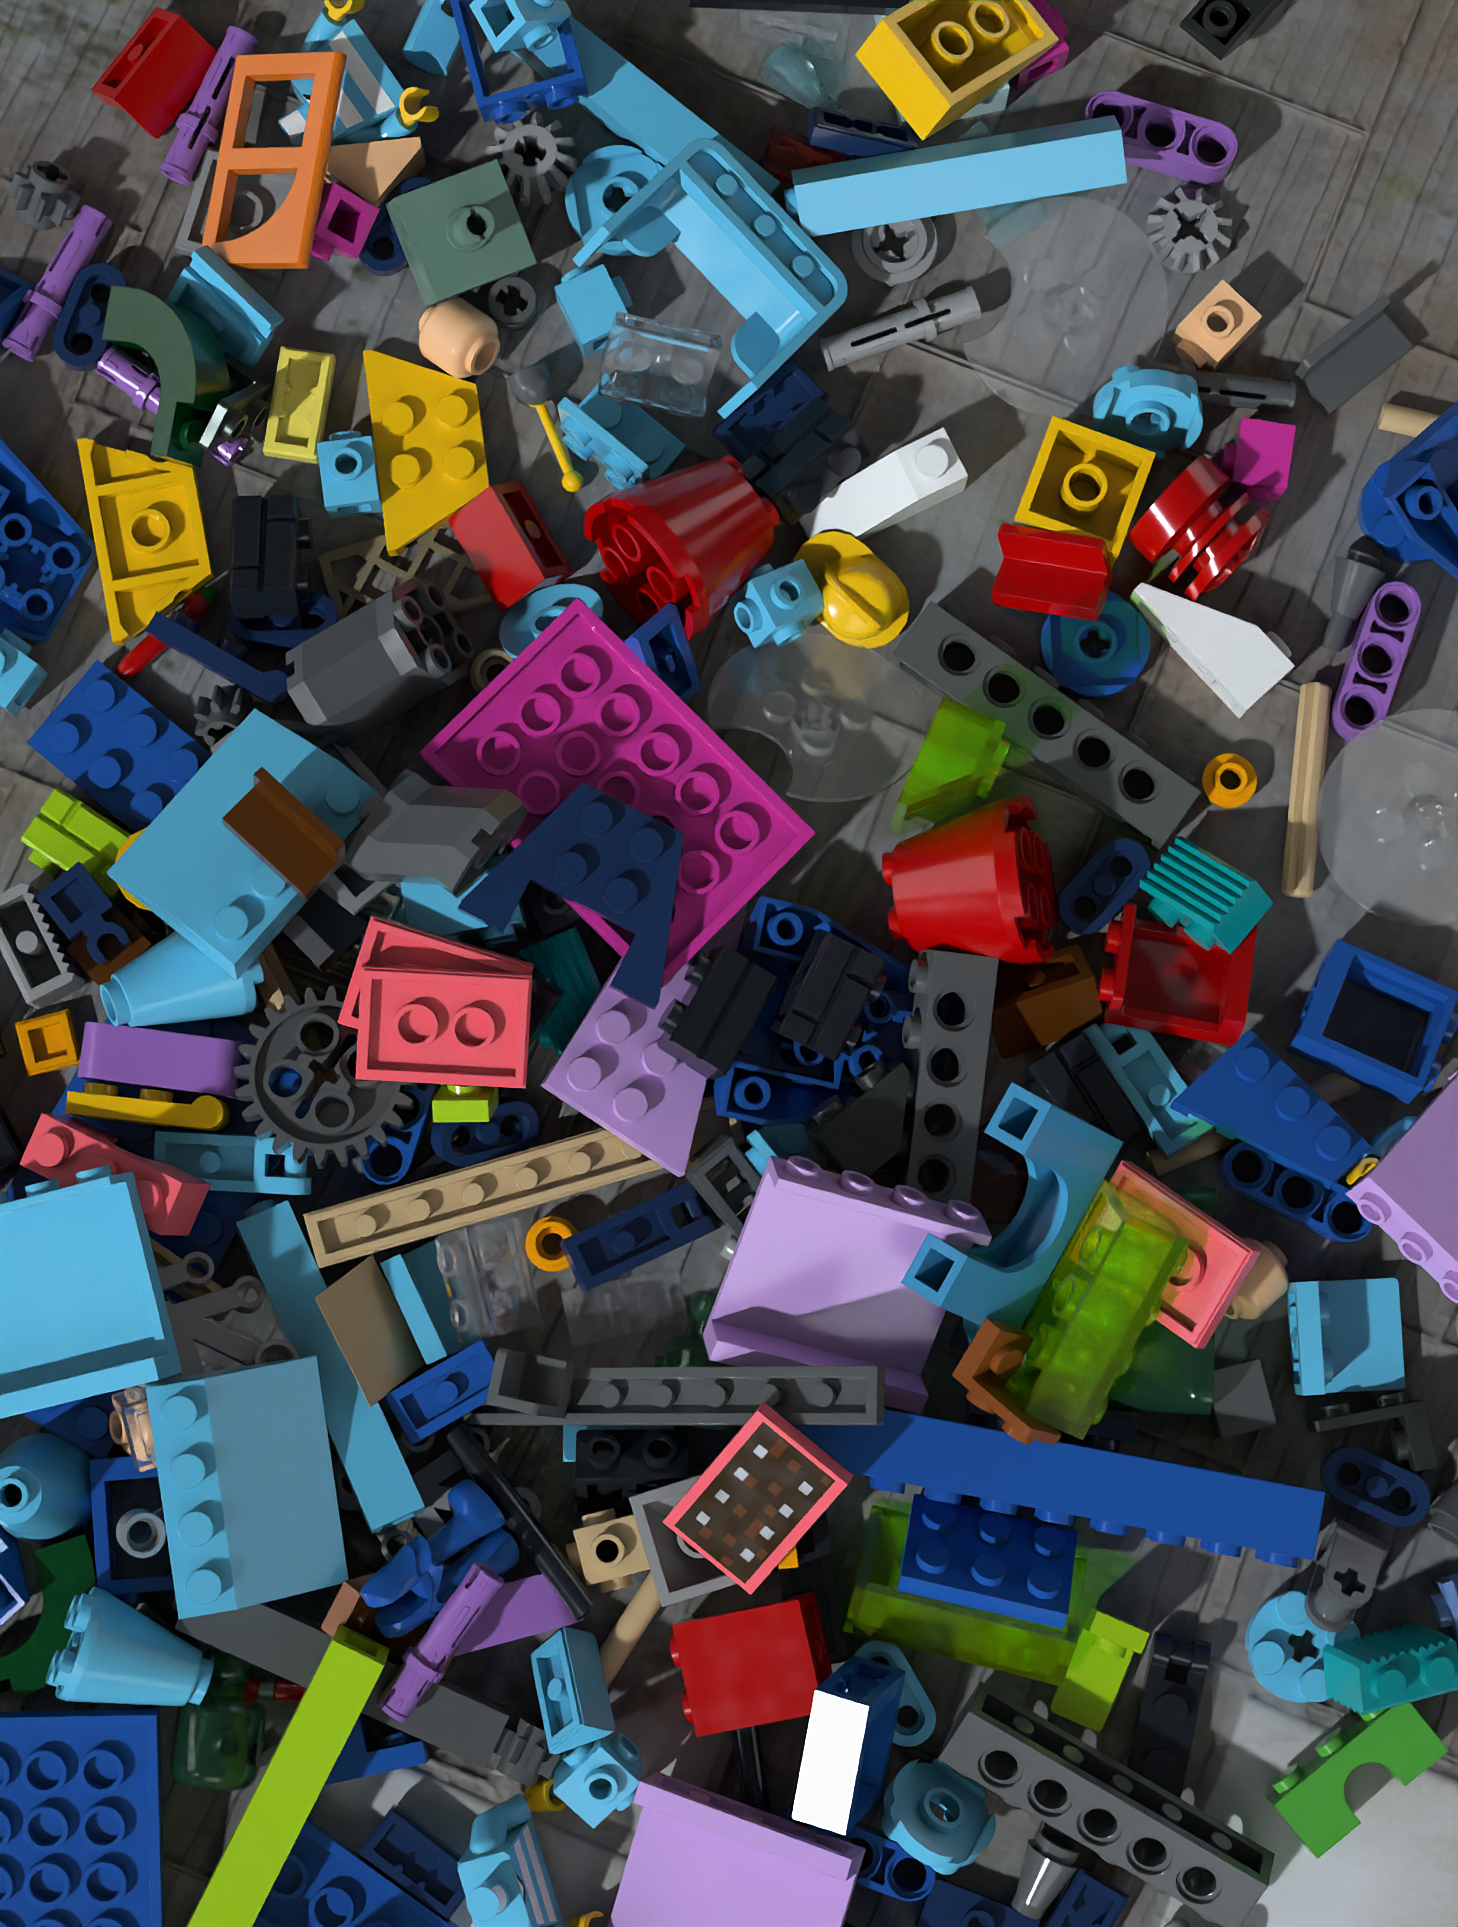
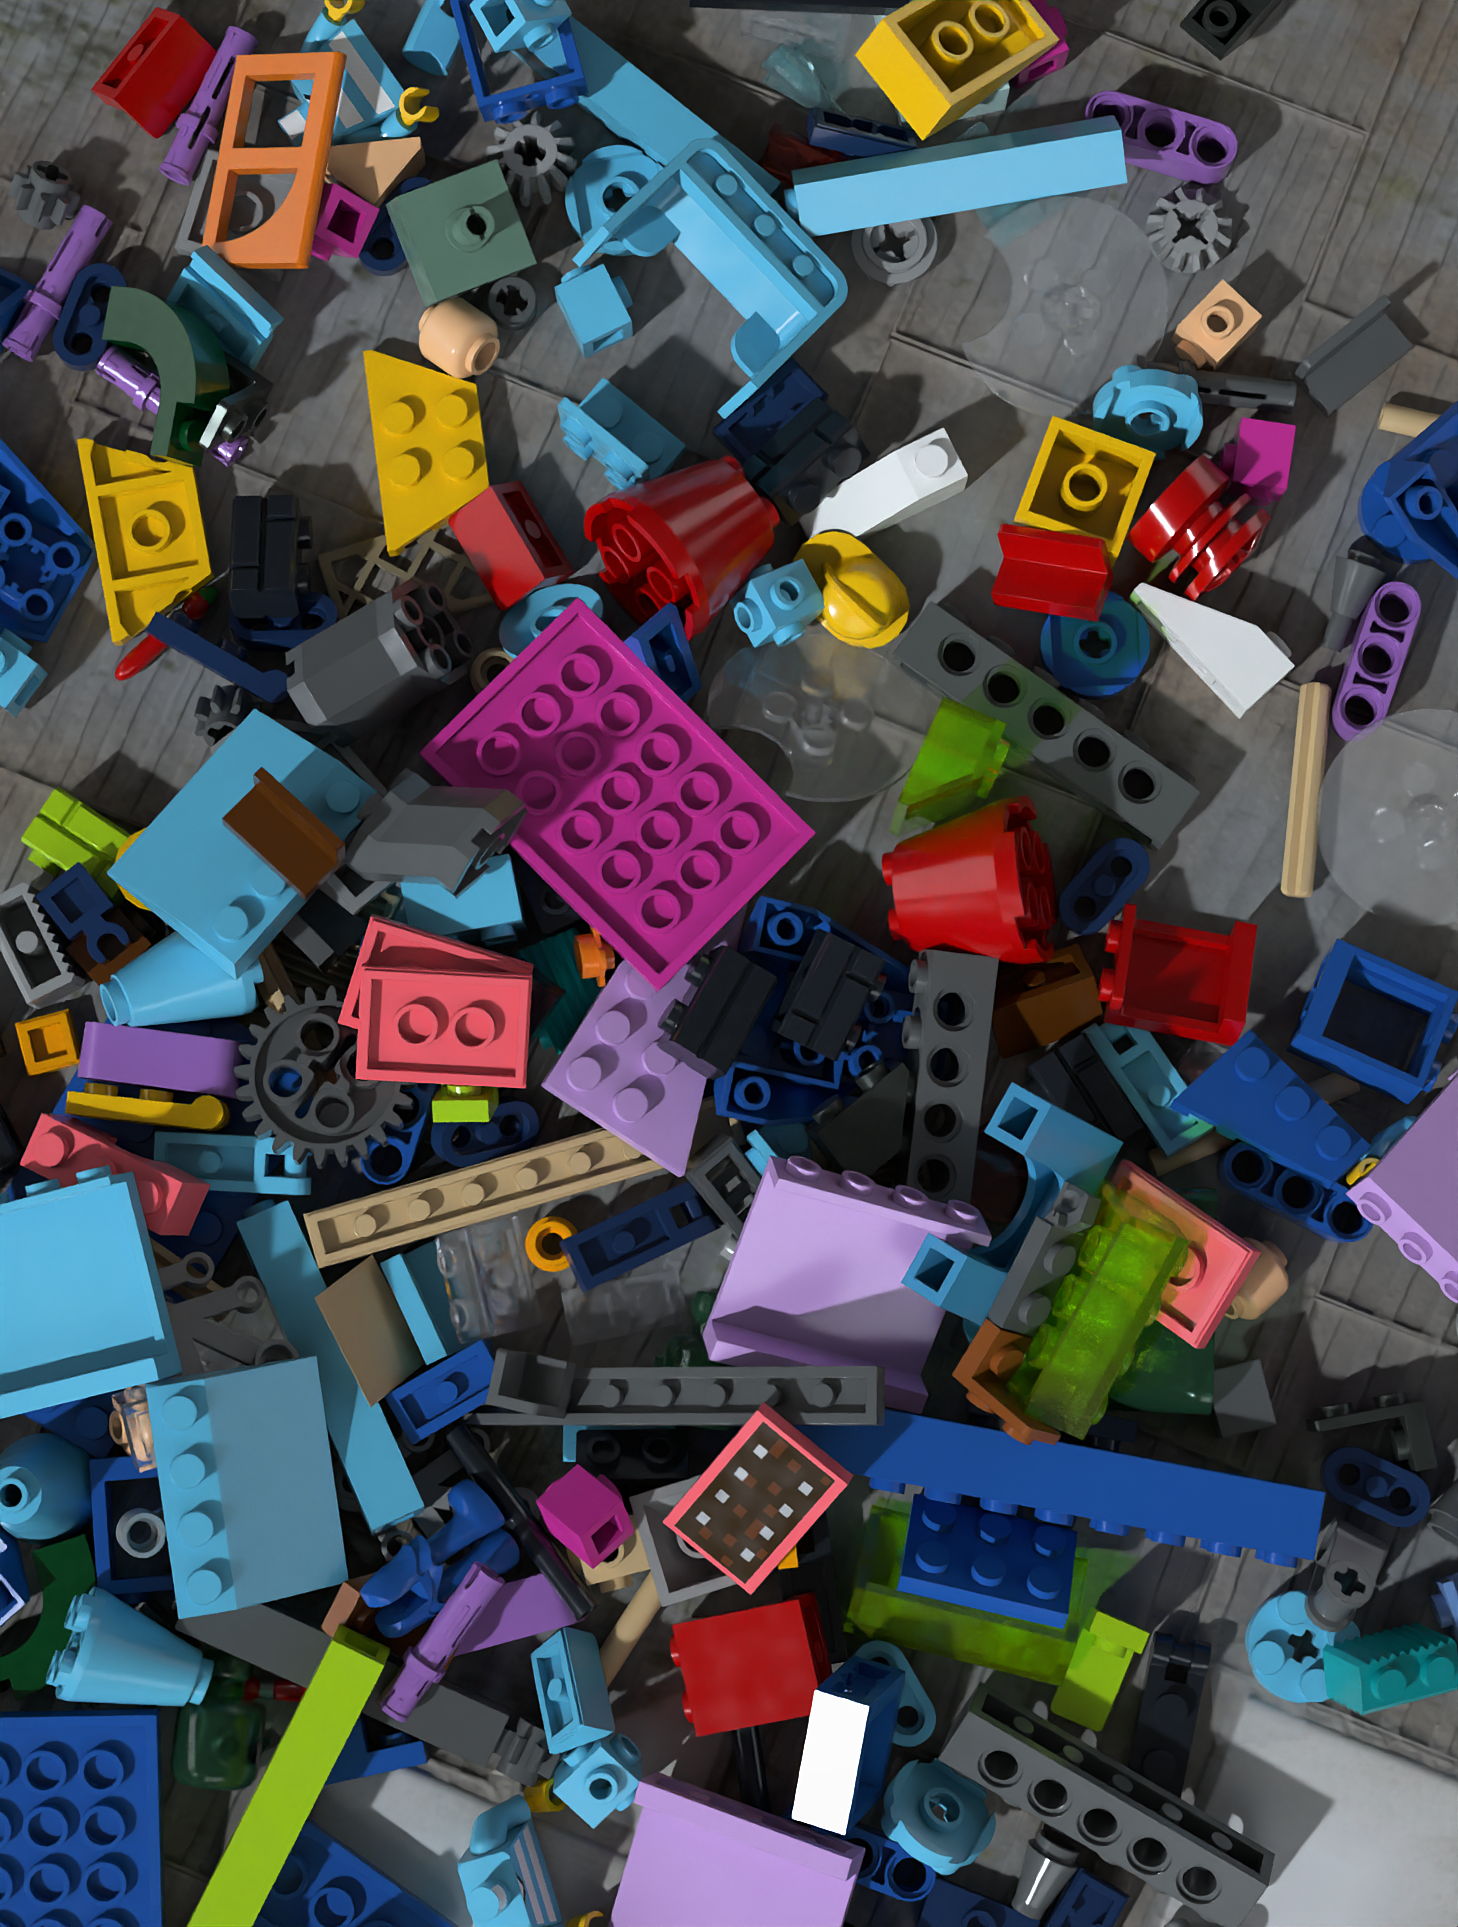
blue plate [26,660,212,833] -> none
light yellow plate [263,346,336,464] -> none
medium azure brick [317,431,382,519] -> none
dark blue plate [358,1804,466,1922] -> none
dark blue wing [458,782,684,1010] -> none
hinge [506,362,584,492] -> none
clear bracket [598,311,722,419] -> none
light grey pin [817,286,982,372] -> none
teal brick [1139,836,1273,954] -> none
light orange plate [1201,753,1257,809] -> none
bright green arch [1266,1703,1449,1859] -> none
medium azure bracket [1286,1278,1405,1396] -> none
none -> dark pink brick [536,1464,635,1569]
none -> orange plate [574,926,615,987]
none -> dark grey hinge [987,1182,1102,1337]

